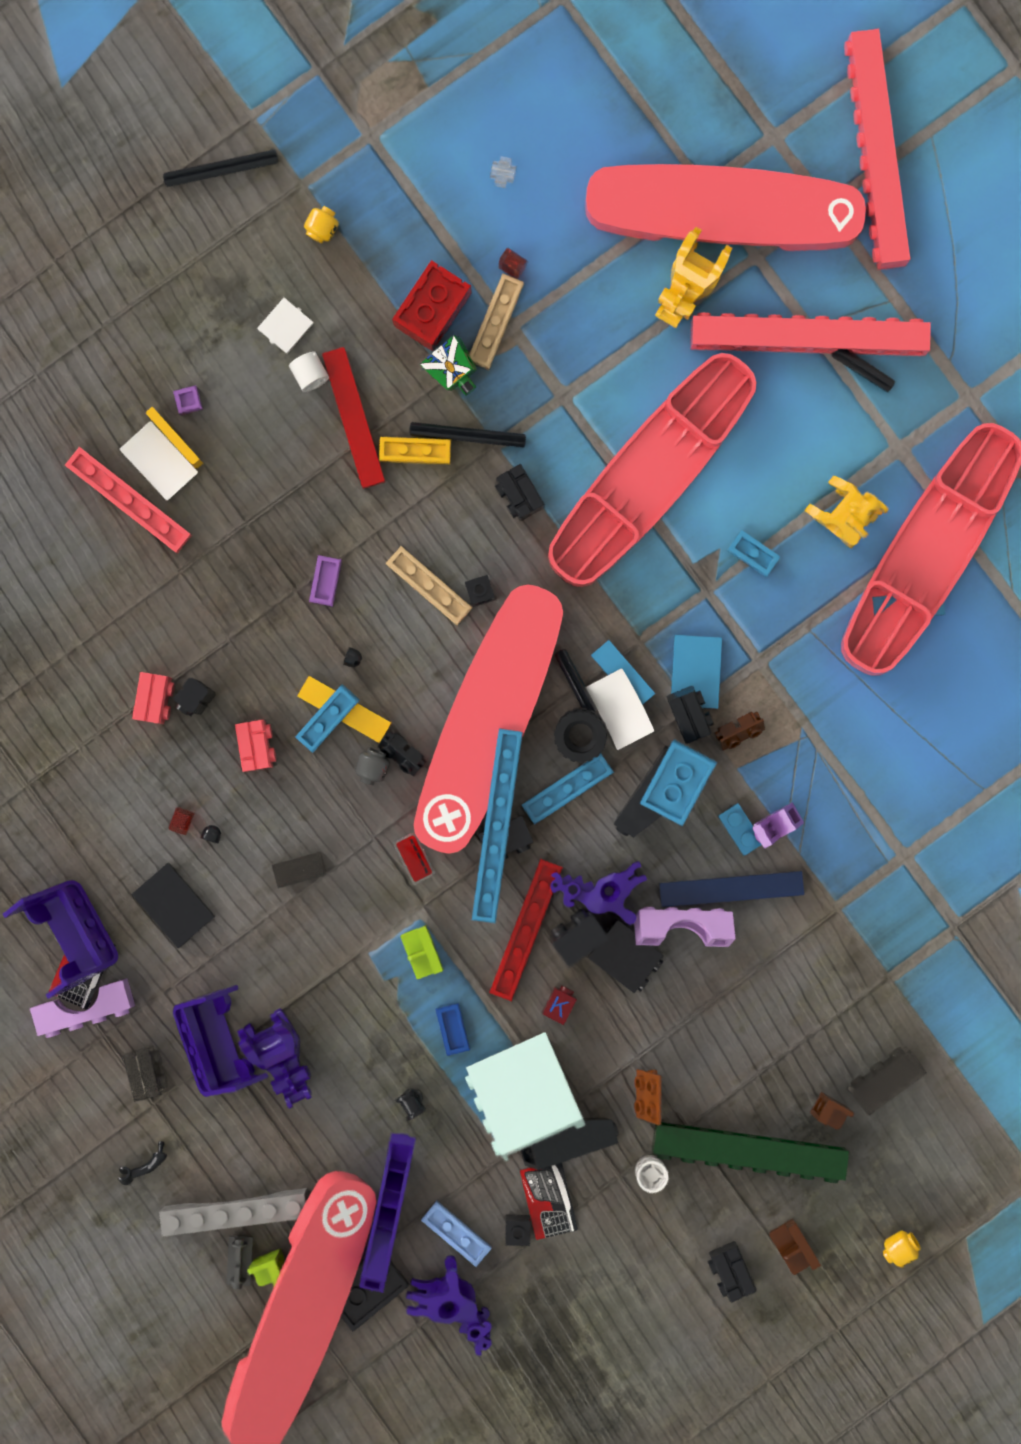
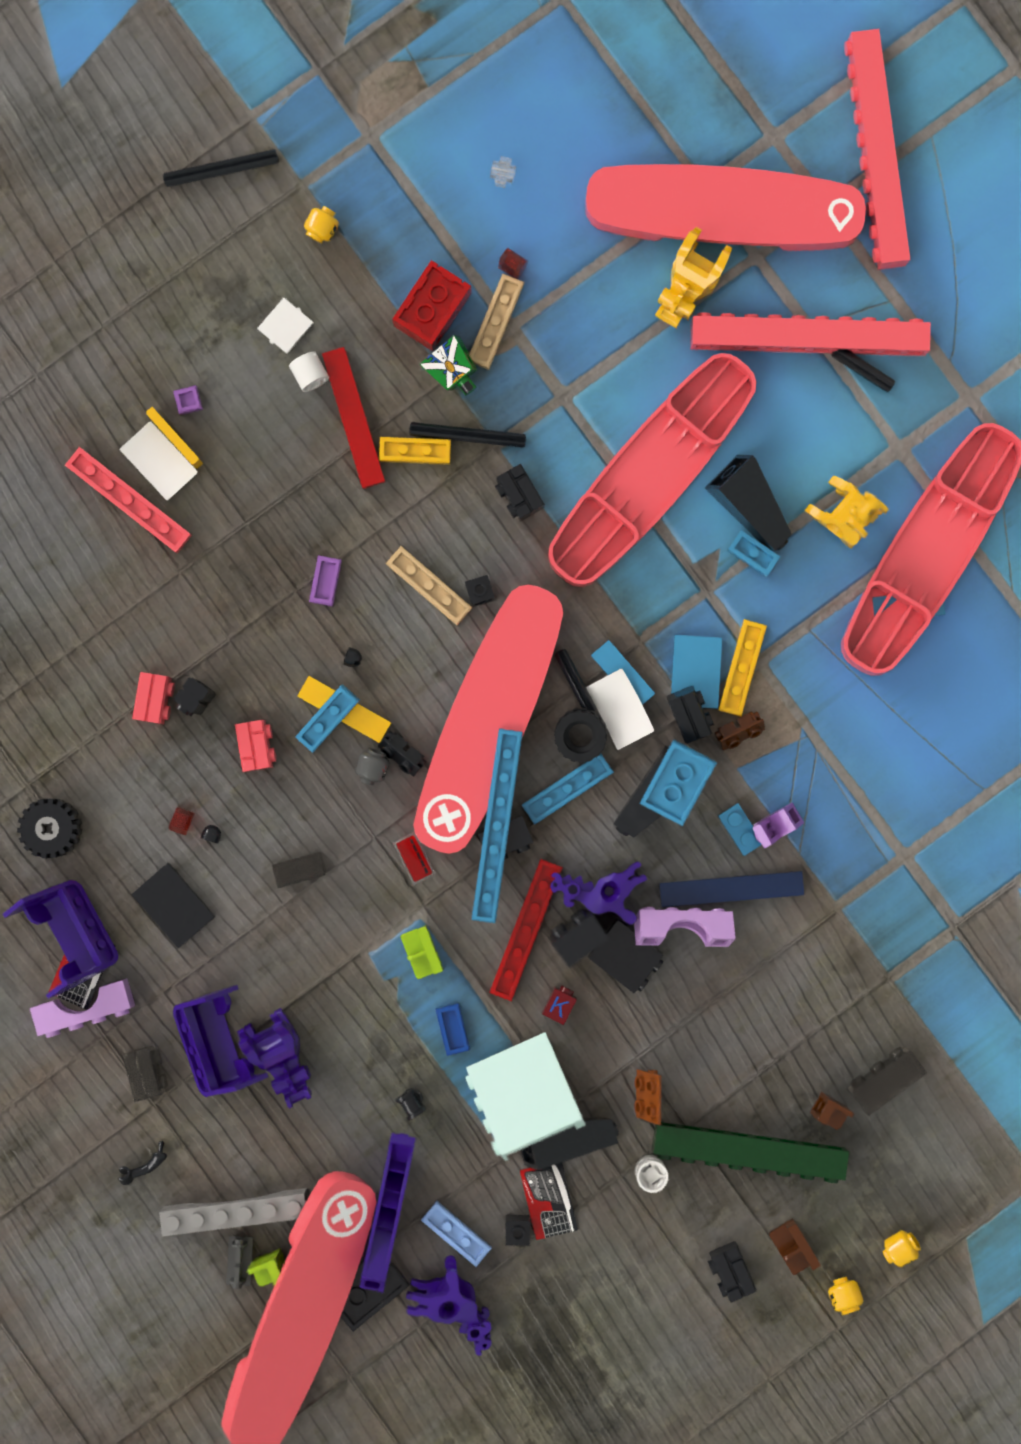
none -> black wheel [17,799,82,859]
none -> black slope [705,455,792,551]
none -> yellow tile [718,619,767,717]
none -> yellow head [828,1276,864,1315]

